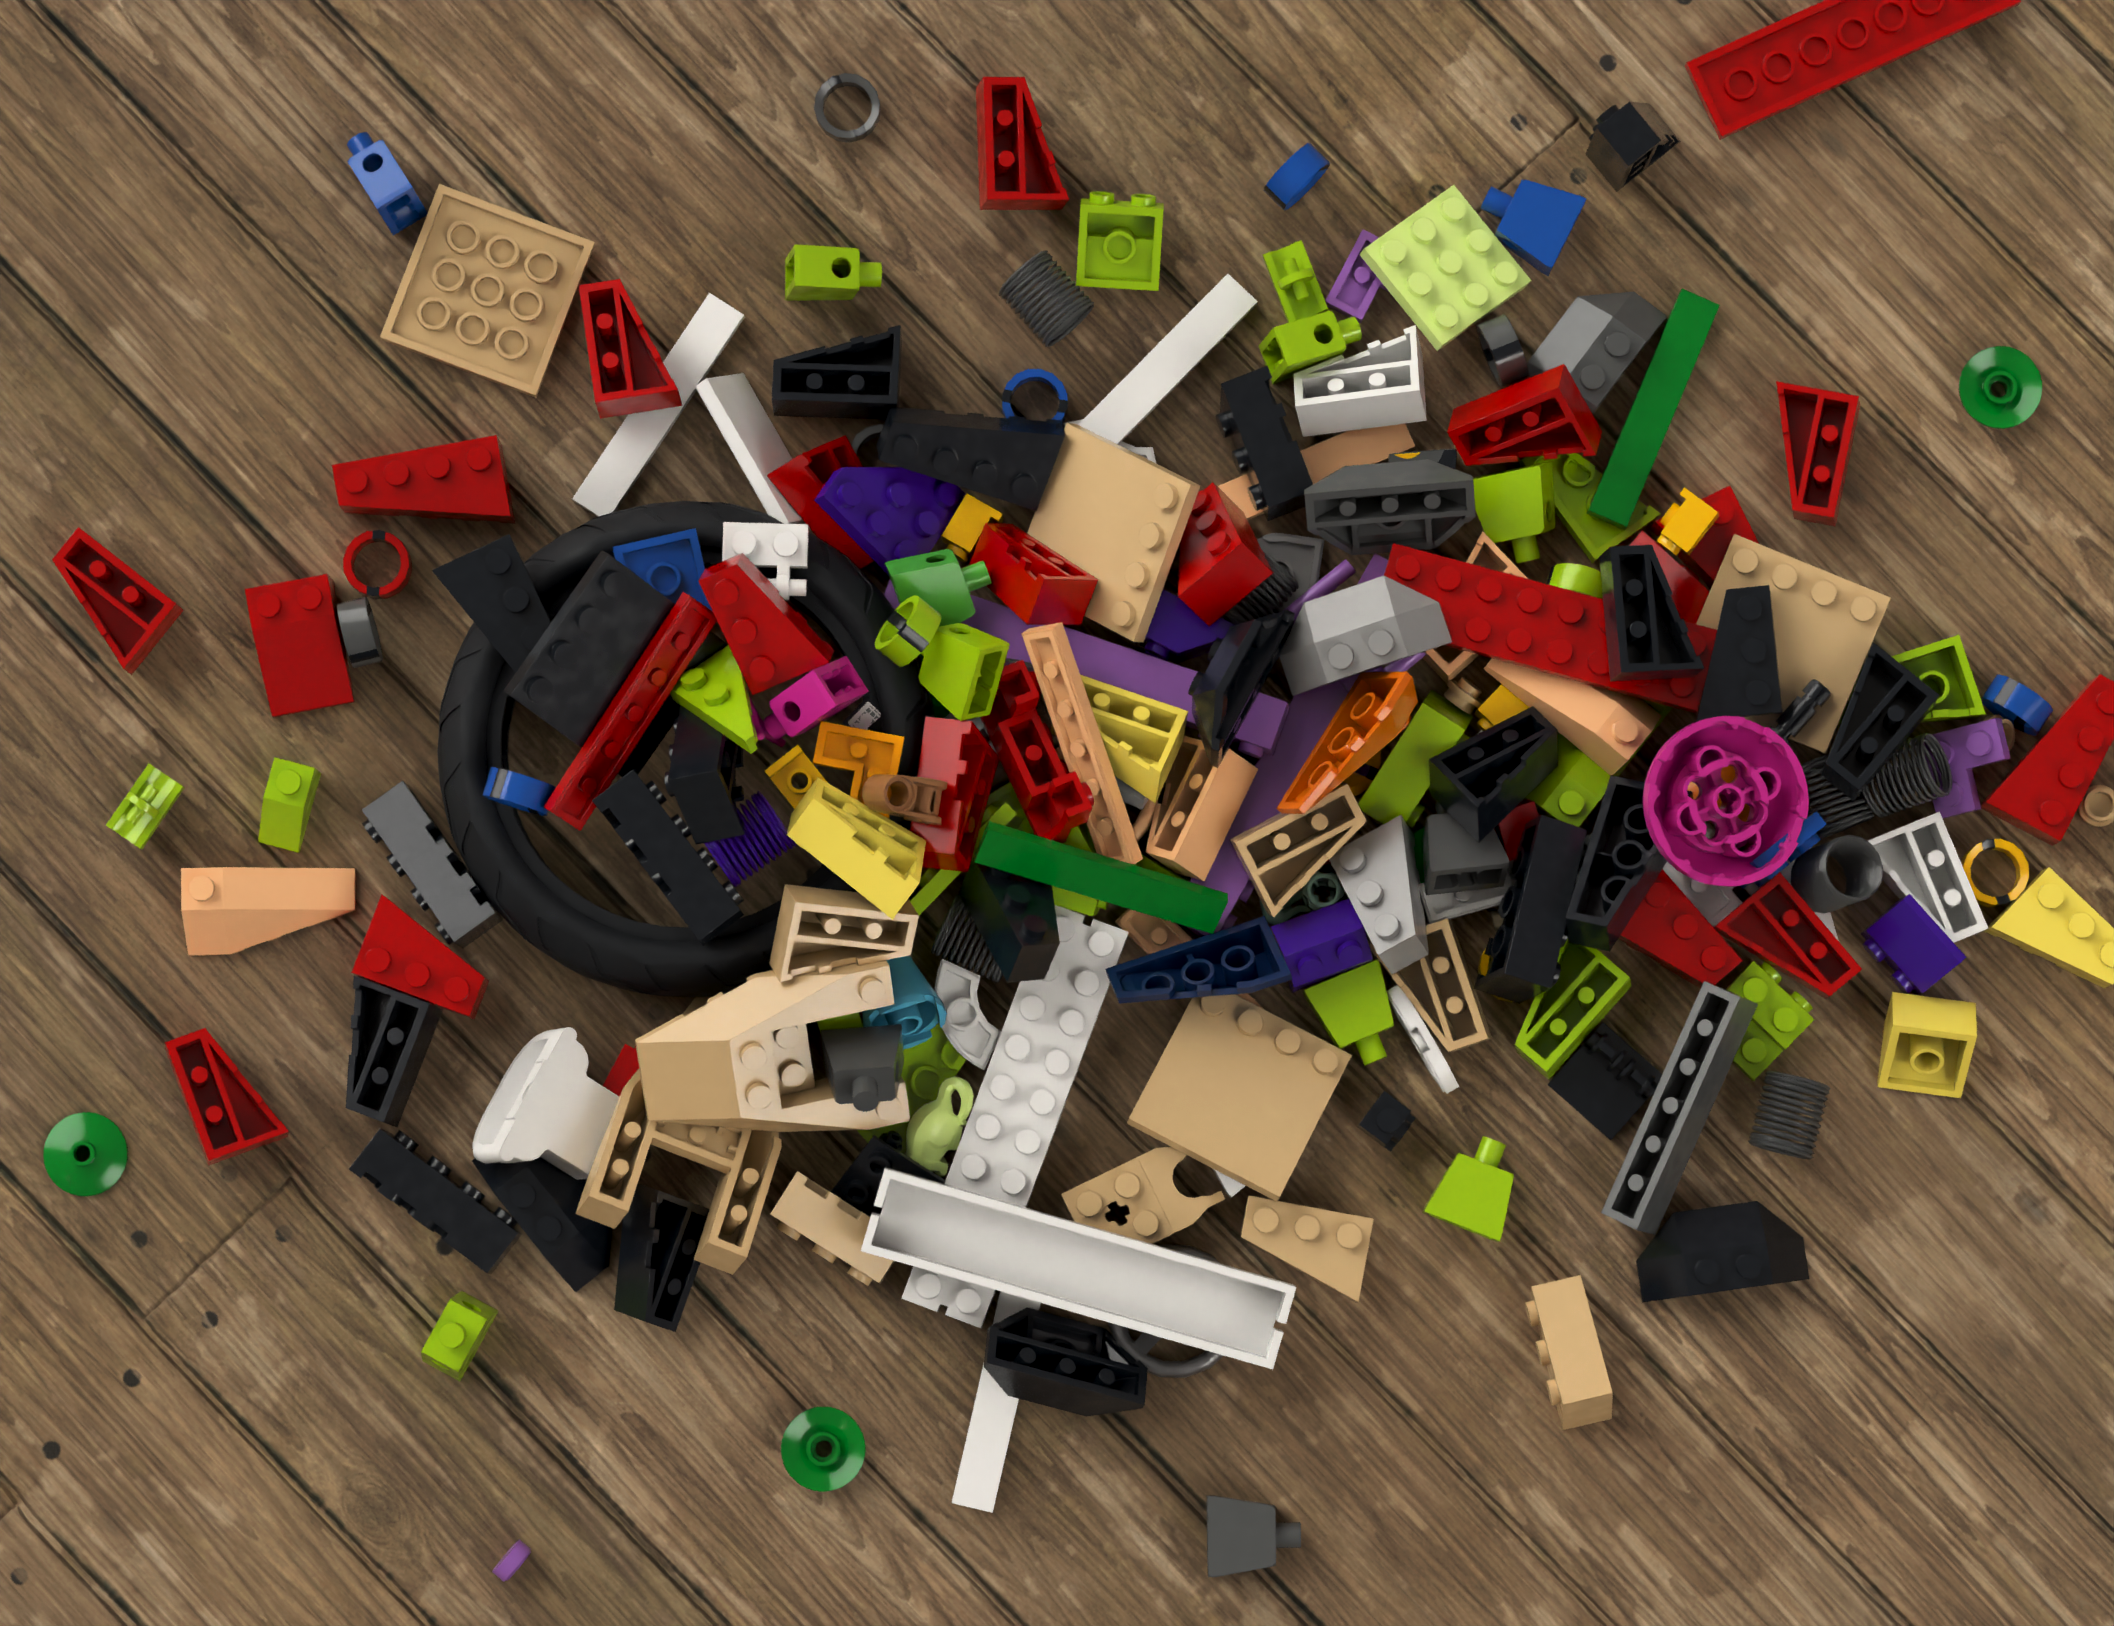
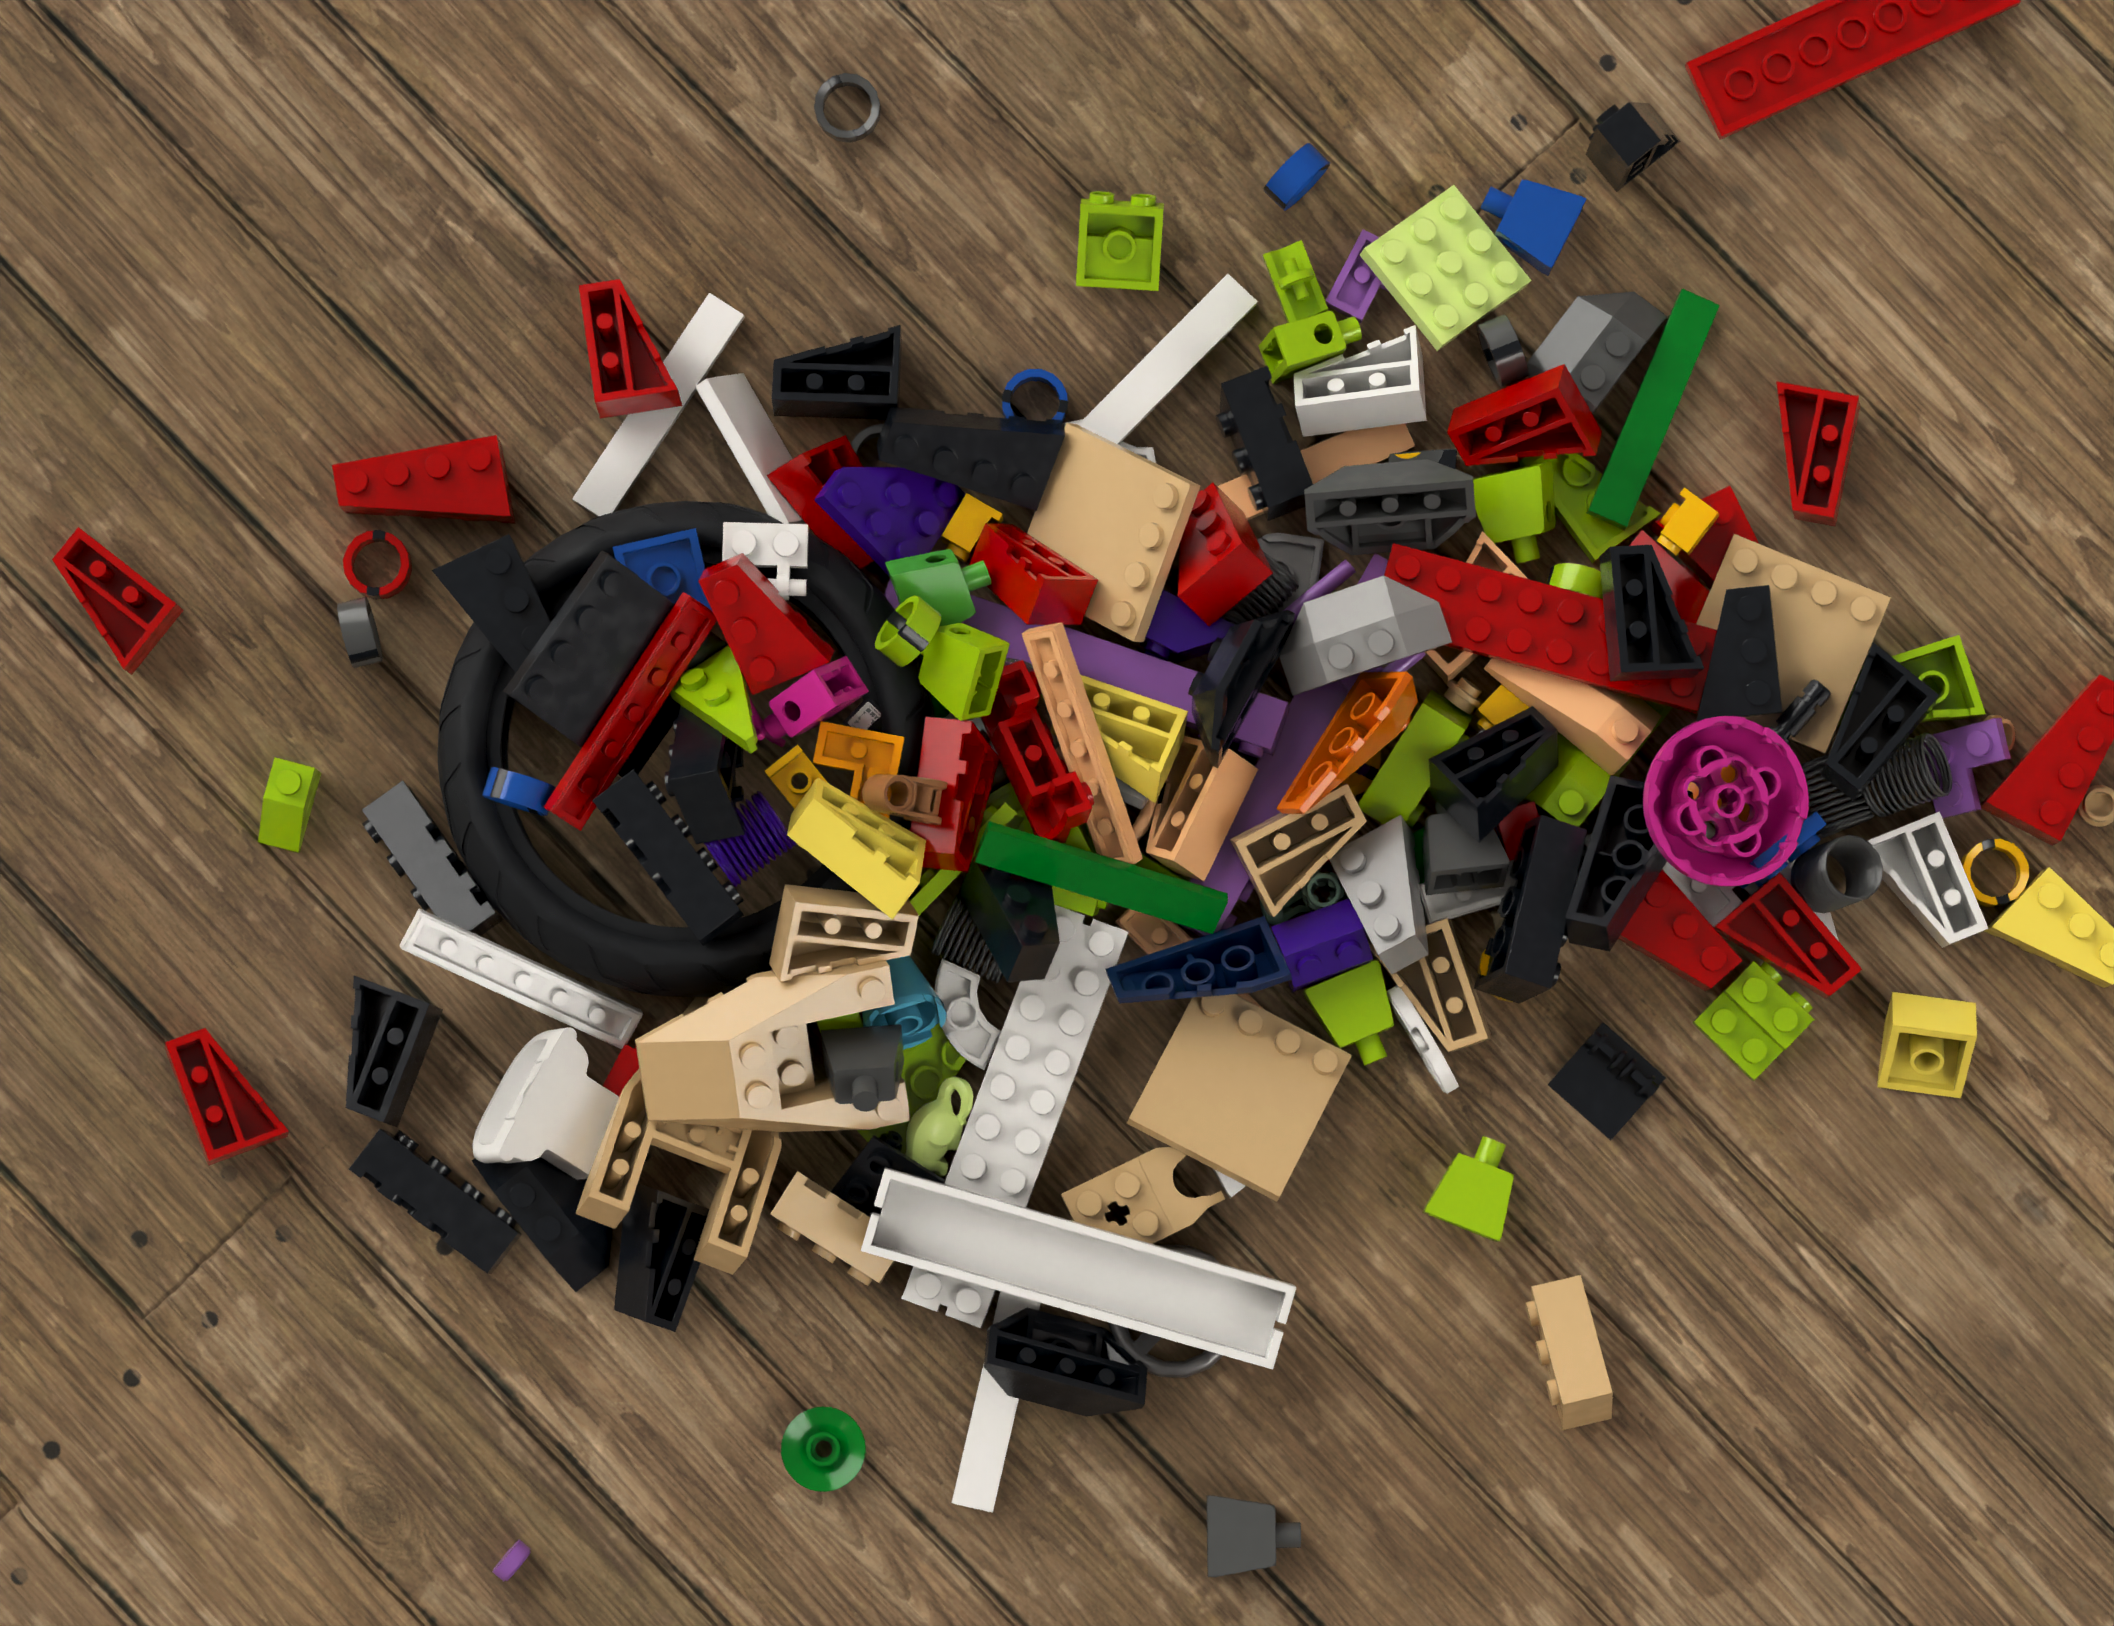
green dish [43,1112,128,1196] -> none
lime hips [106,764,185,850] -> none
light nougat wedge [181,867,356,956] -> none
red slope [245,574,355,717] -> none
blue torso [347,132,428,236] -> none
red wedge [351,894,489,1020] -> none
tan plate [380,184,595,398] -> none
lime torso [421,1291,499,1381] -> none
lime torso [785,244,882,301] -> none
red wedge [976,77,1069,210] -> none
dark grey piece [999,250,1094,347] -> none
tan wedge [1240,1196,1374,1303] -> none
black brick [1357,1091,1416,1152] -> none
lime wedge [1514,939,1632,1080] -> none
dark grey brick [1601,981,1758,1235] -> none
black wedge [1636,1201,1809,1303] -> none
dark grey piece [1748,1071,1831,1160] -> none
dark purple slope [1861,894,1966,995] -> none
green dish [1959,346,2042,429] -> none
blue piece [1981,674,2053,736] -> none
none -> white tile [400,908,643,1049]

